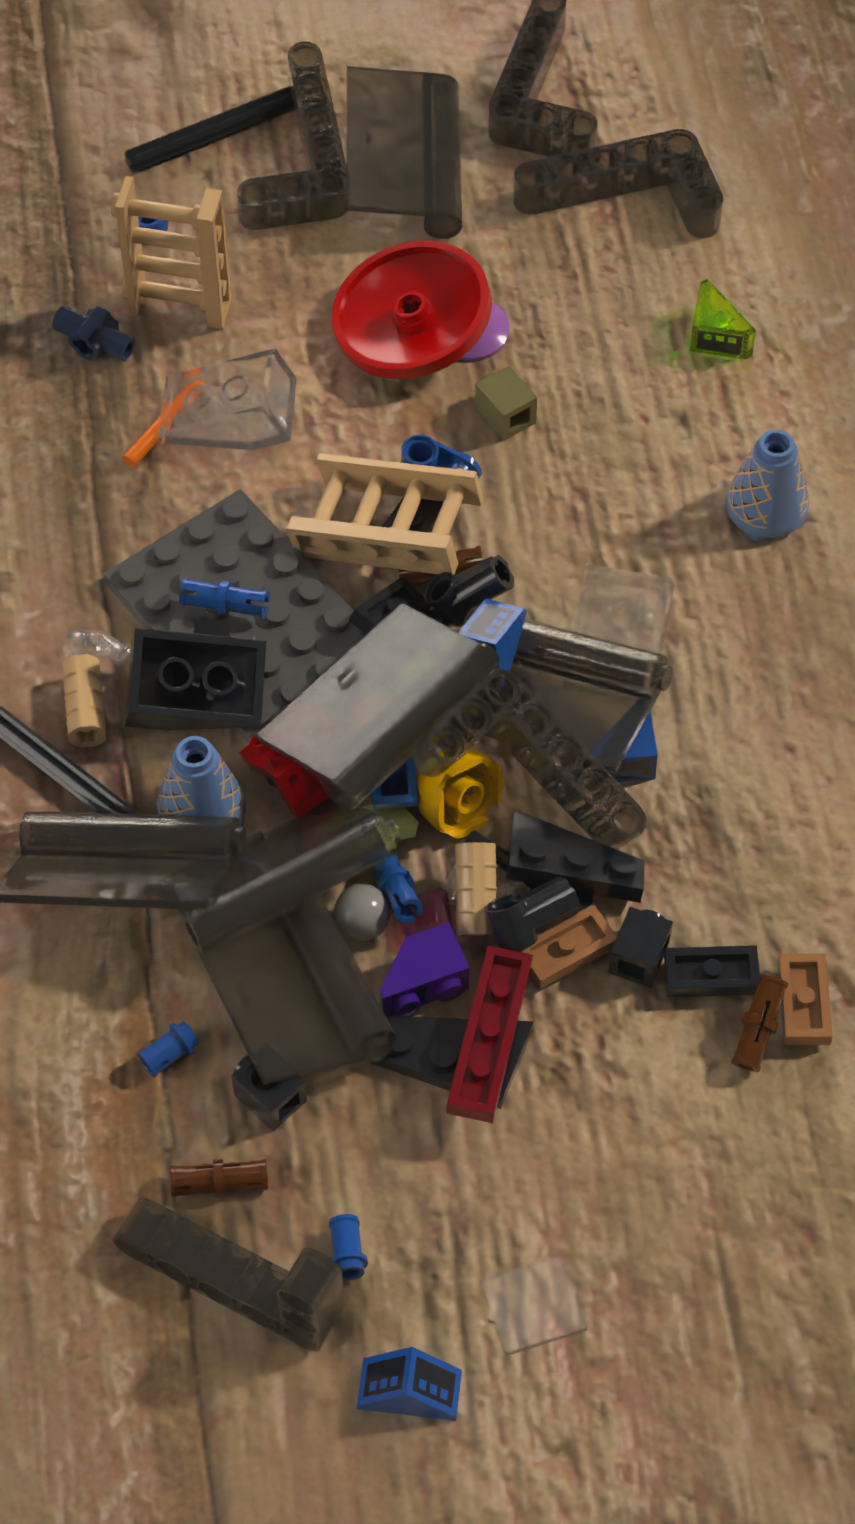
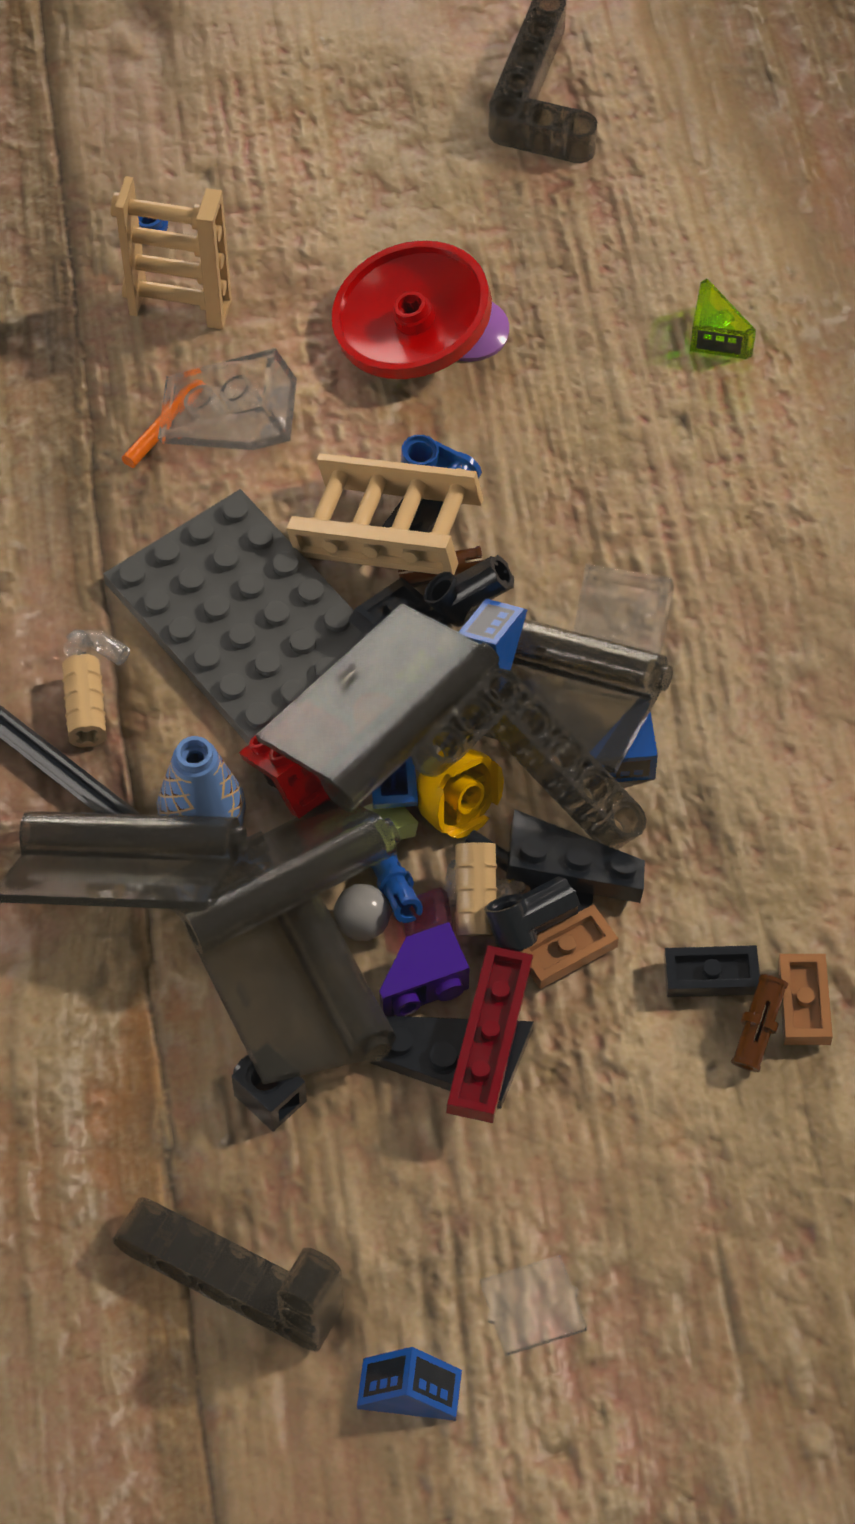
dark blue axle [52,305,135,362] -> none
black axle [124,85,301,172] -> none
black slope [125,628,267,730] -> none
blue pin [137,1021,199,1078] -> none
reddish brown pin [170,1159,268,1197] -> none
blue pin [179,578,270,618] -> none
clear smoke beam [237,41,349,230] -> none
blue pin [329,1214,368,1281] -> none
clear smoke door [346,66,462,239] -> none
olive brick [475,366,537,441] -> none
clear smoke beam [513,129,724,238] -> none
black brick [608,907,673,988] -> none
medium blue cone [725,430,810,542] -> none

